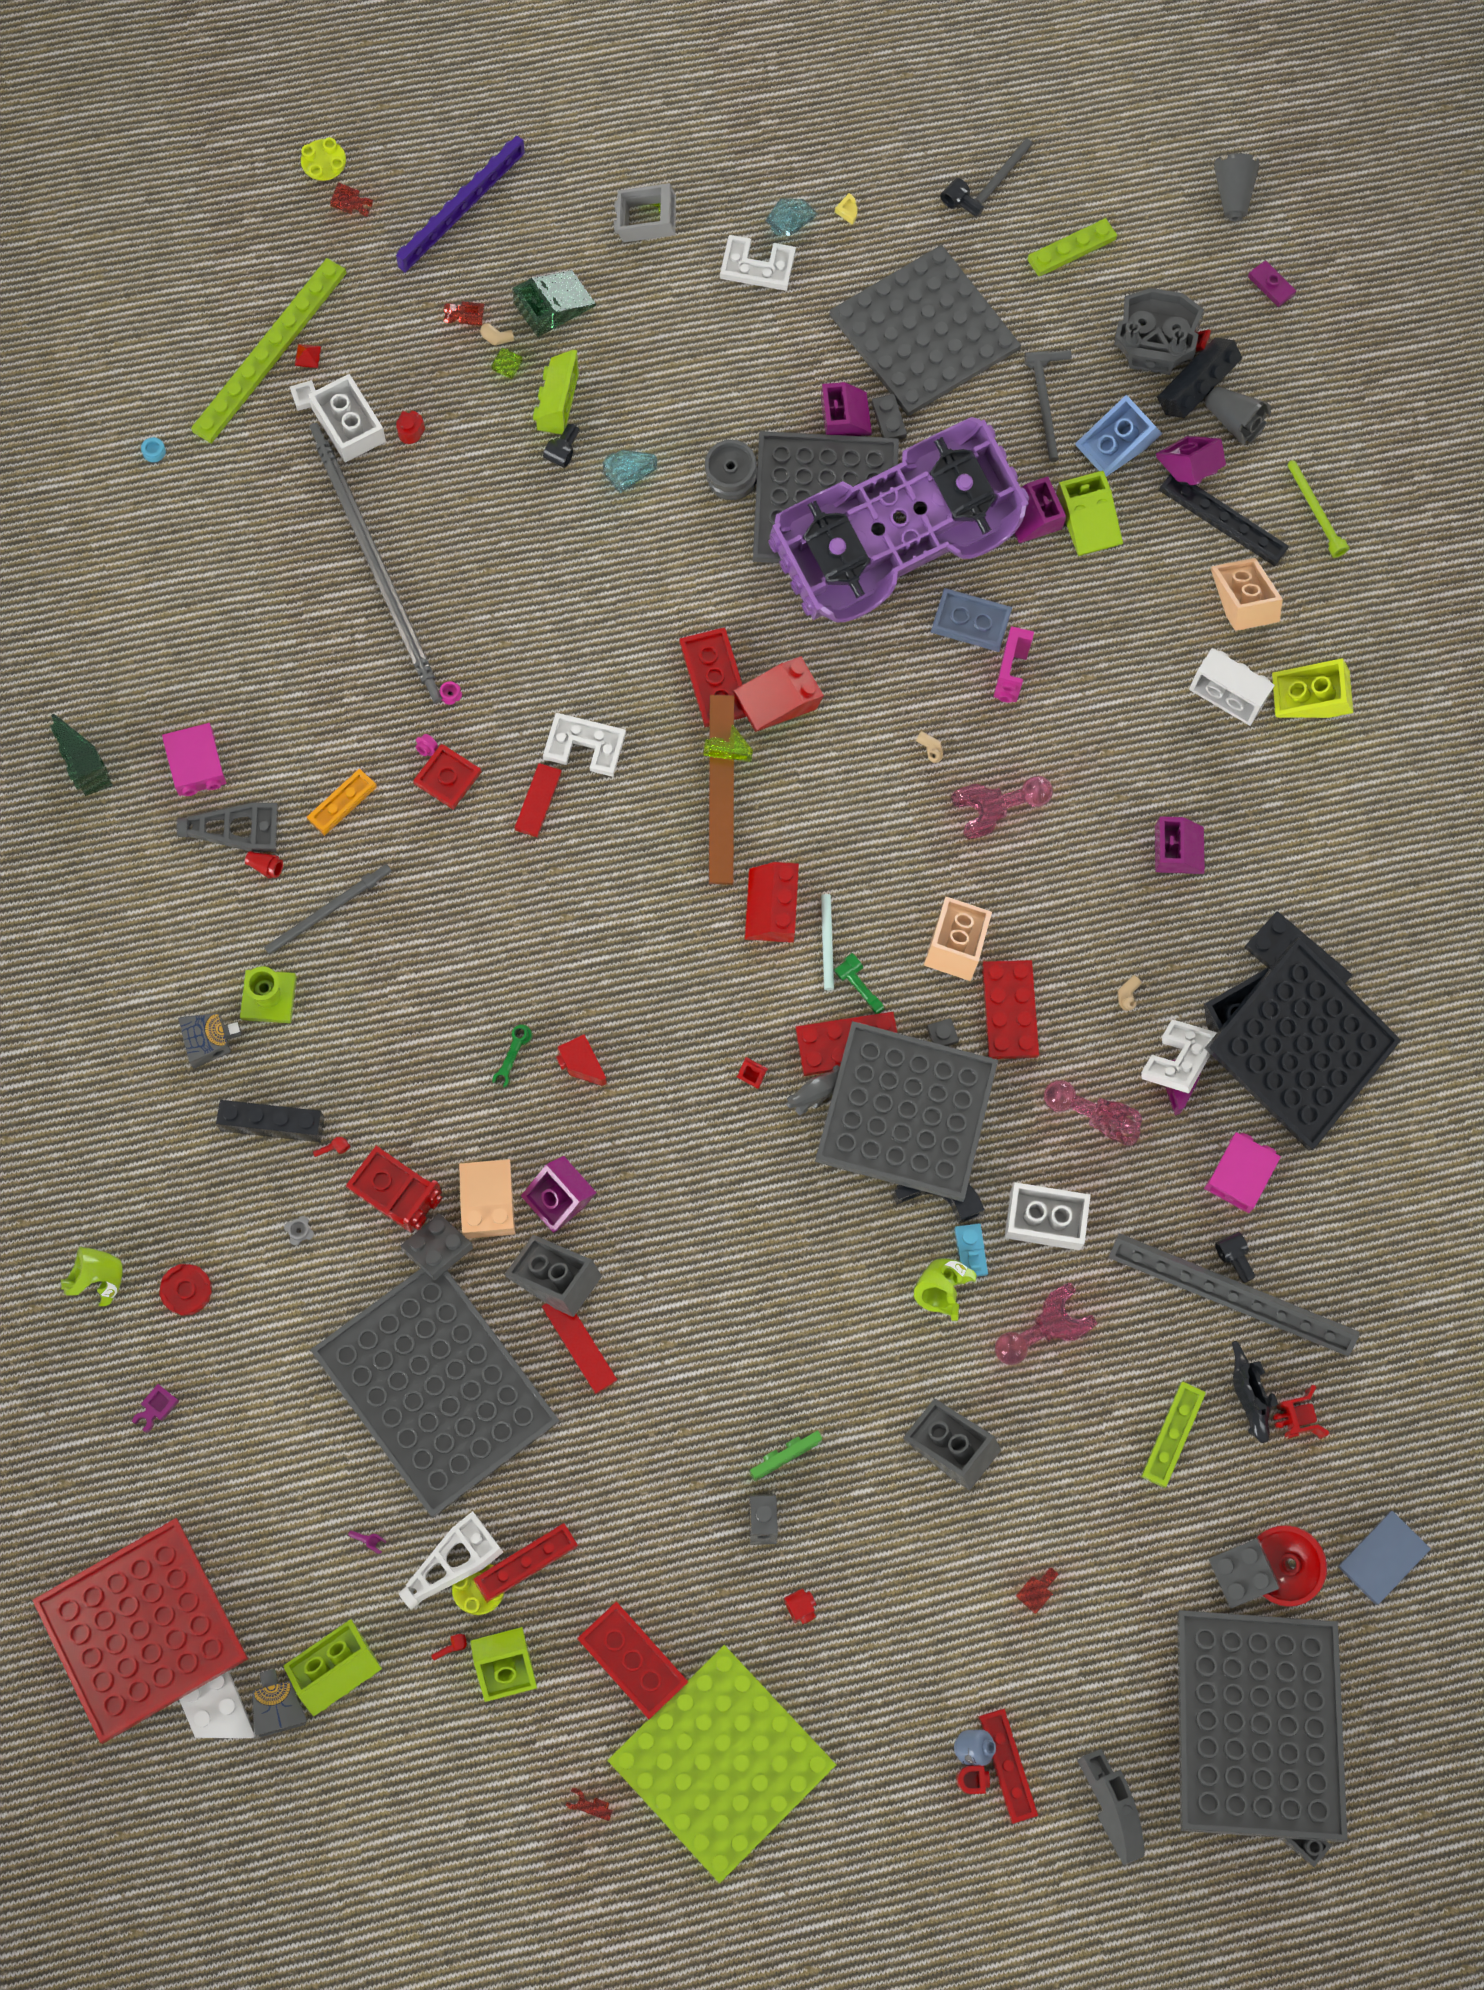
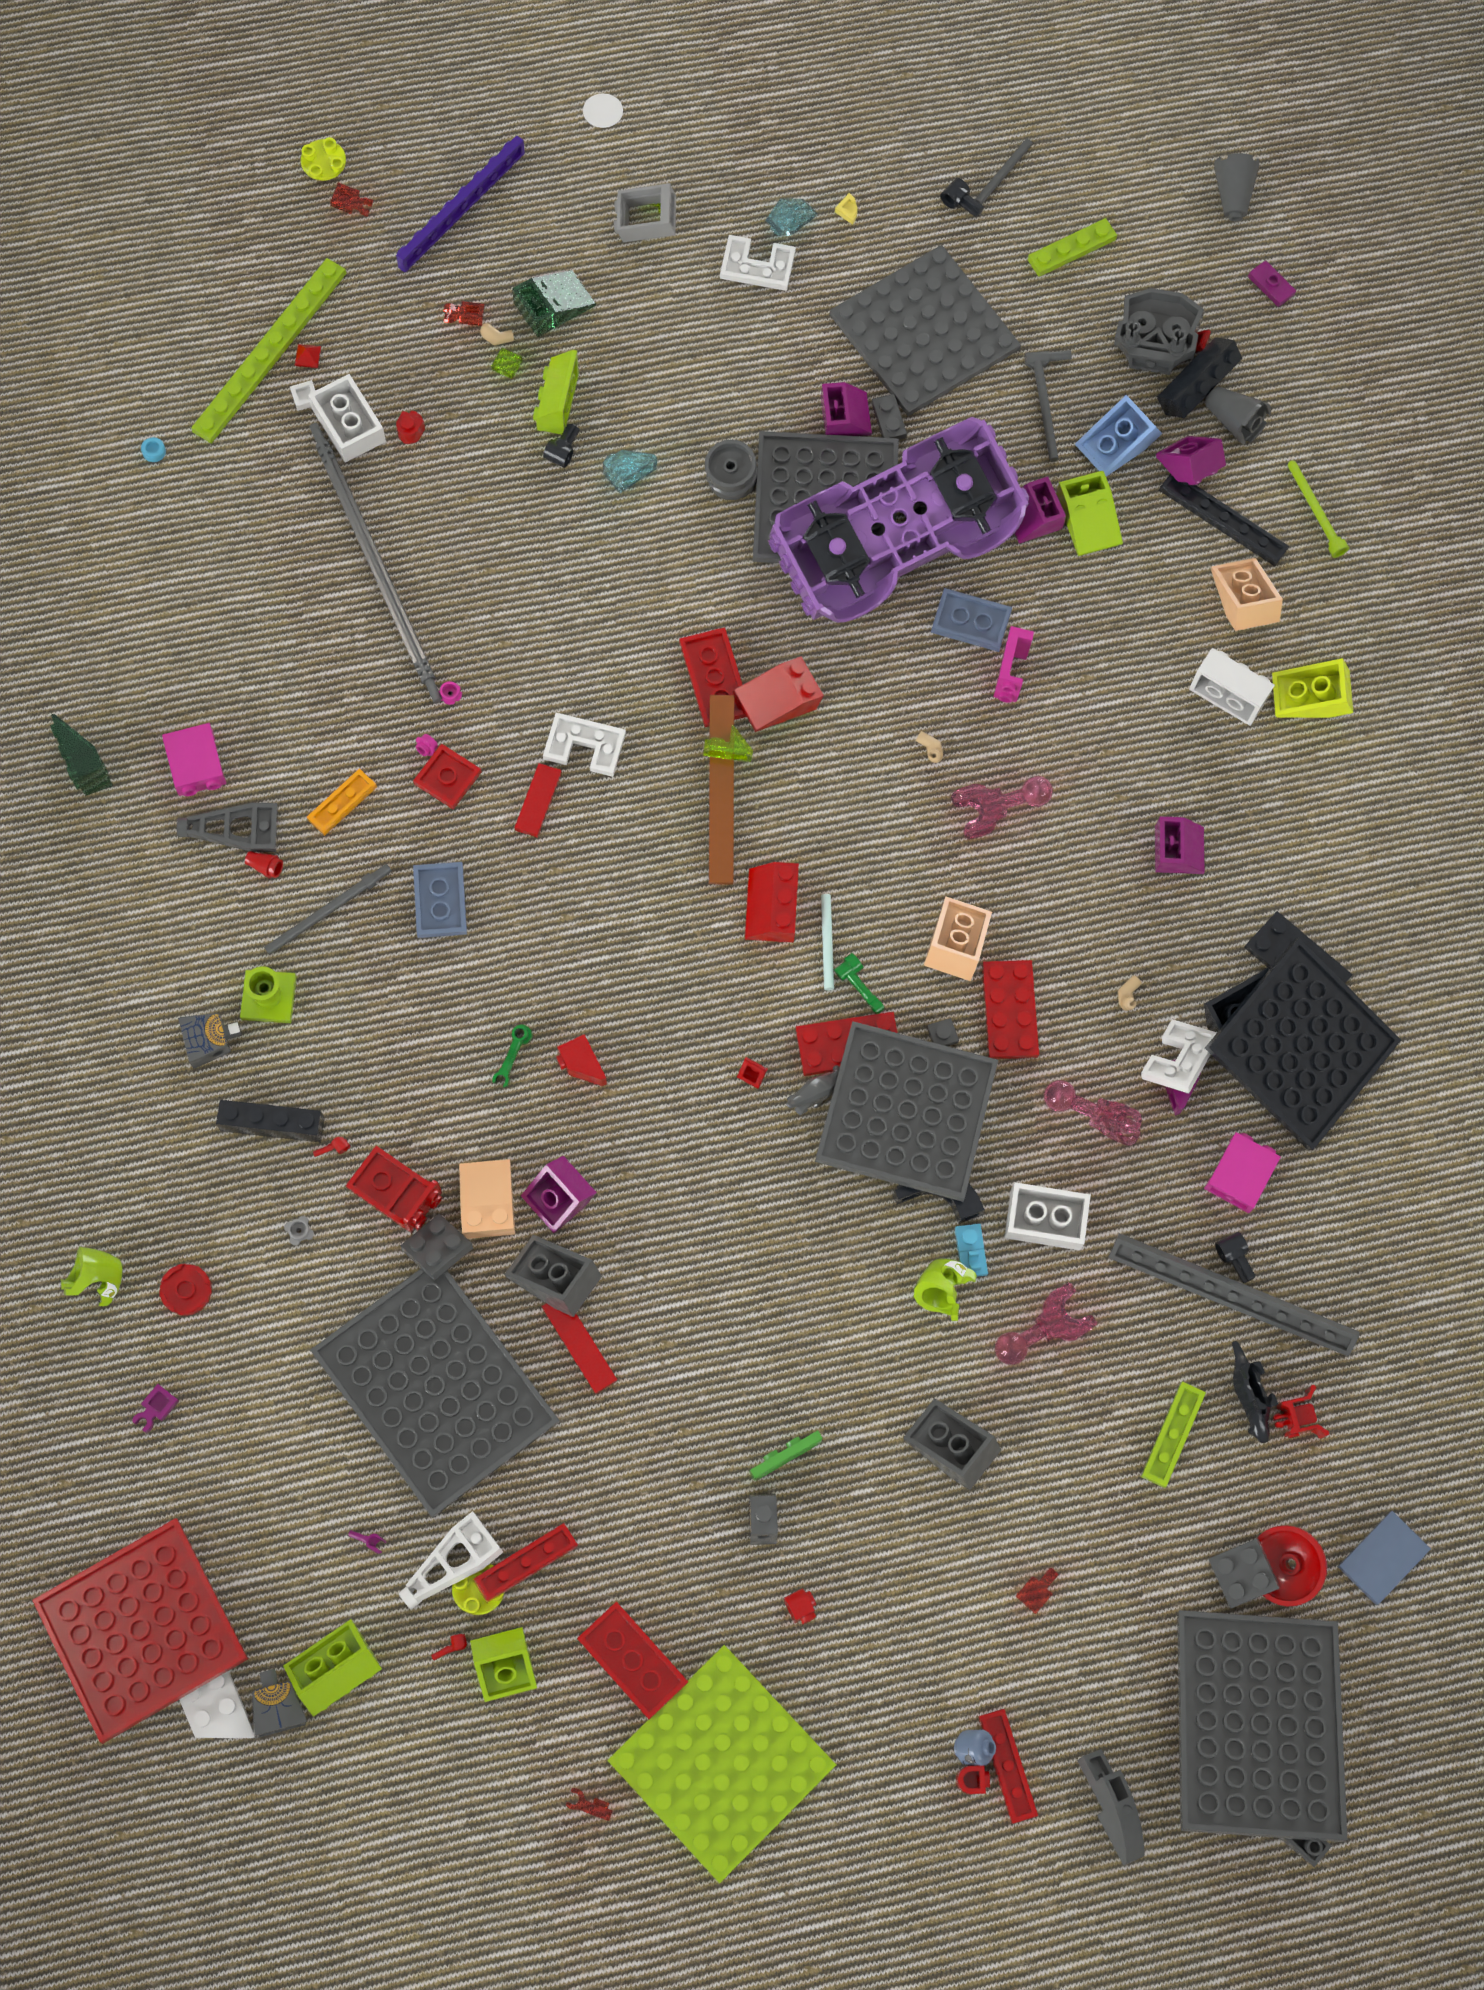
none -> sand blue plate [413,862,467,938]
none -> white sticker [583,93,623,128]

